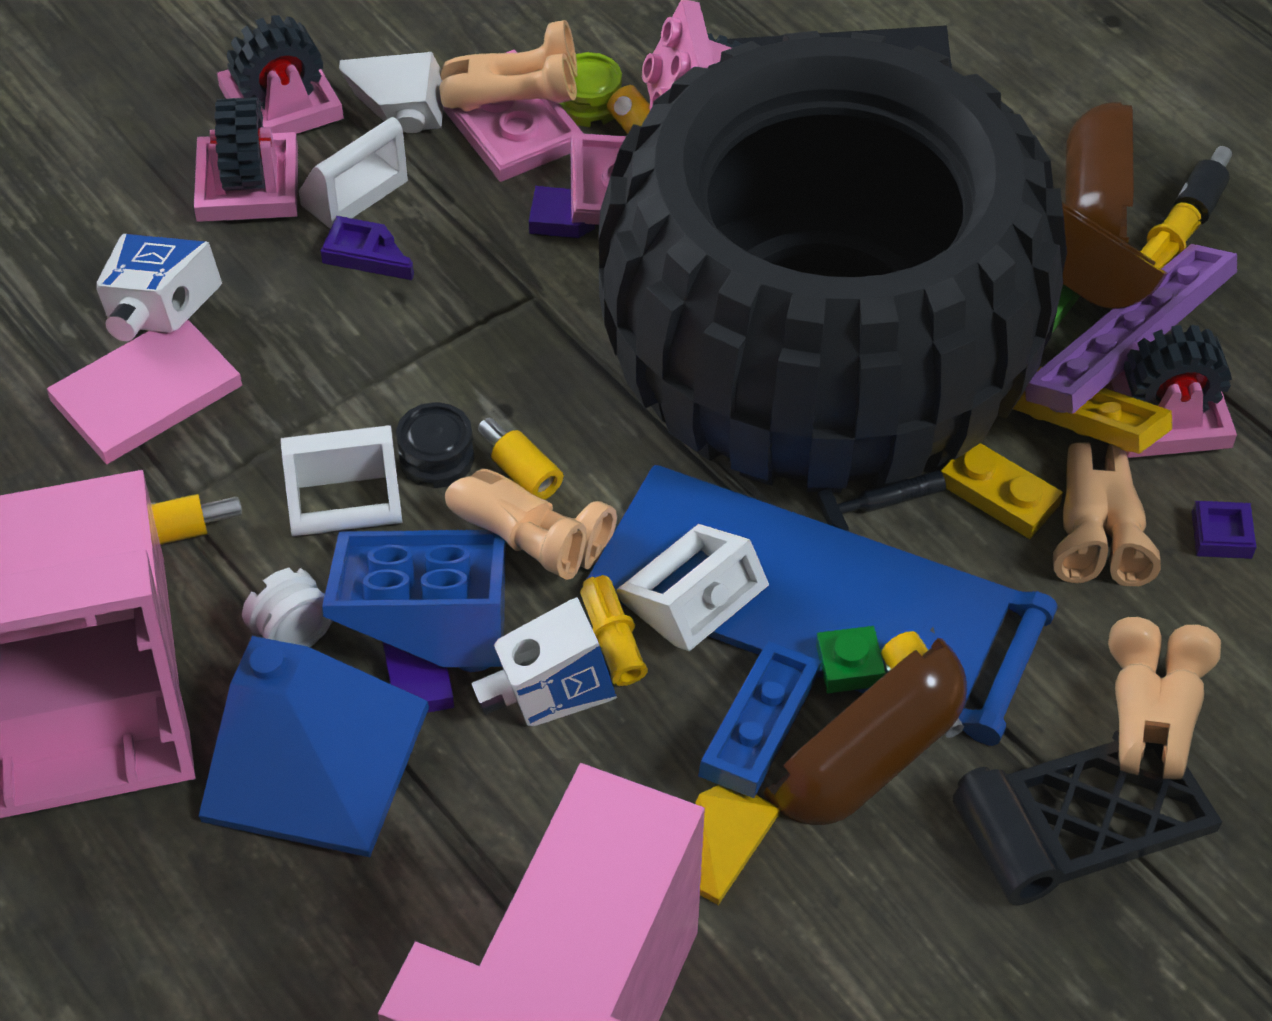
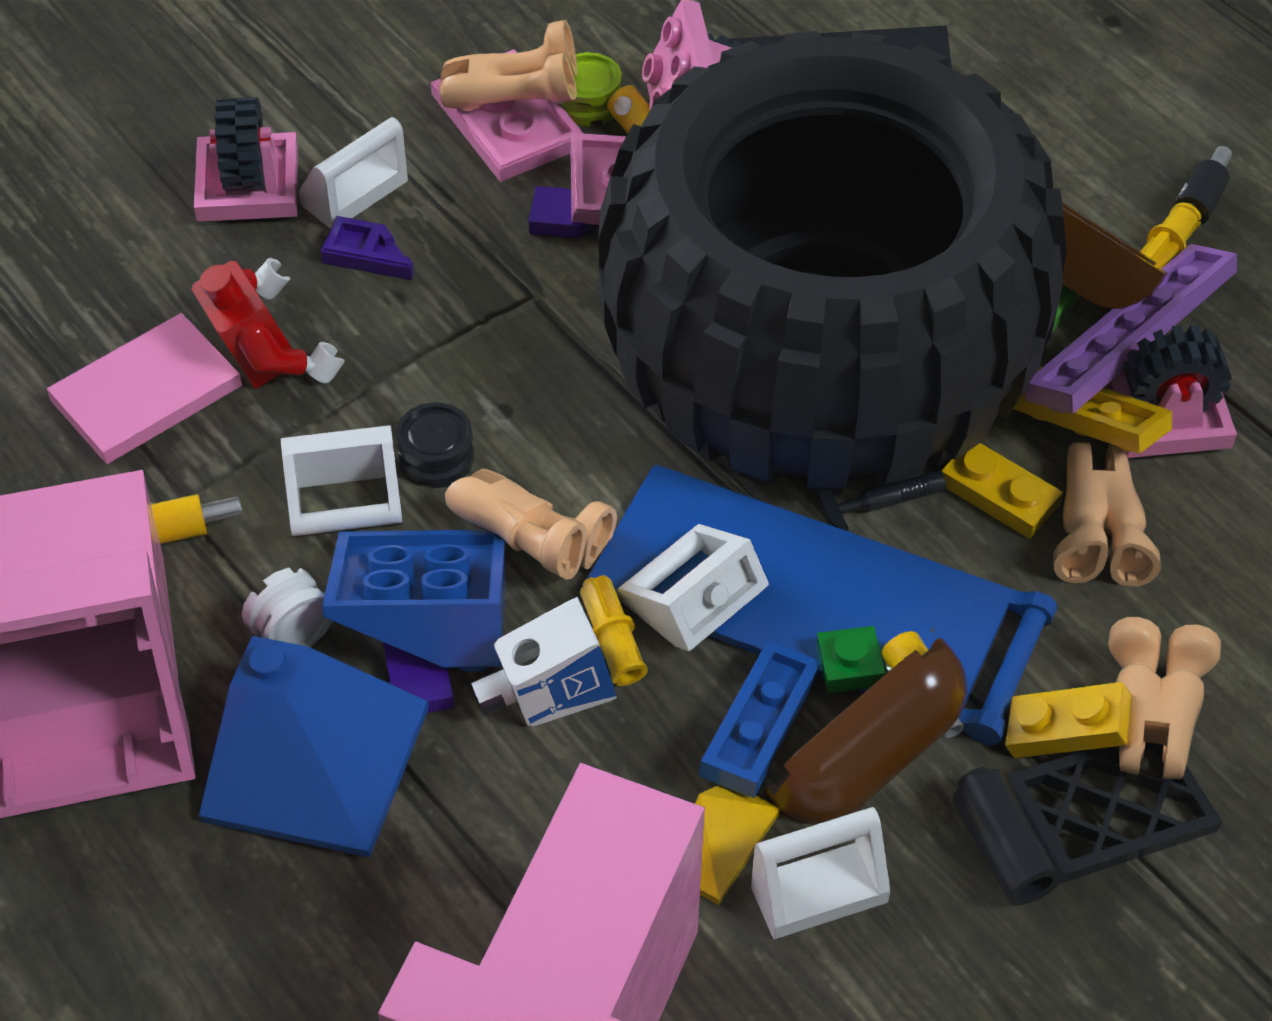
white torso [97,234,222,342] -> none
plate [217,15,344,134] -> none
white slope [339,52,444,133] -> none
yellow piece [478,418,564,500] -> none
reddish brown brick [1065,102,1134,244] -> none
dark purple tile [1192,501,1256,559] -> none
none -> red torso [191,258,345,389]
none -> white tile [751,807,890,940]
none -> yellow plate [1005,682,1132,758]

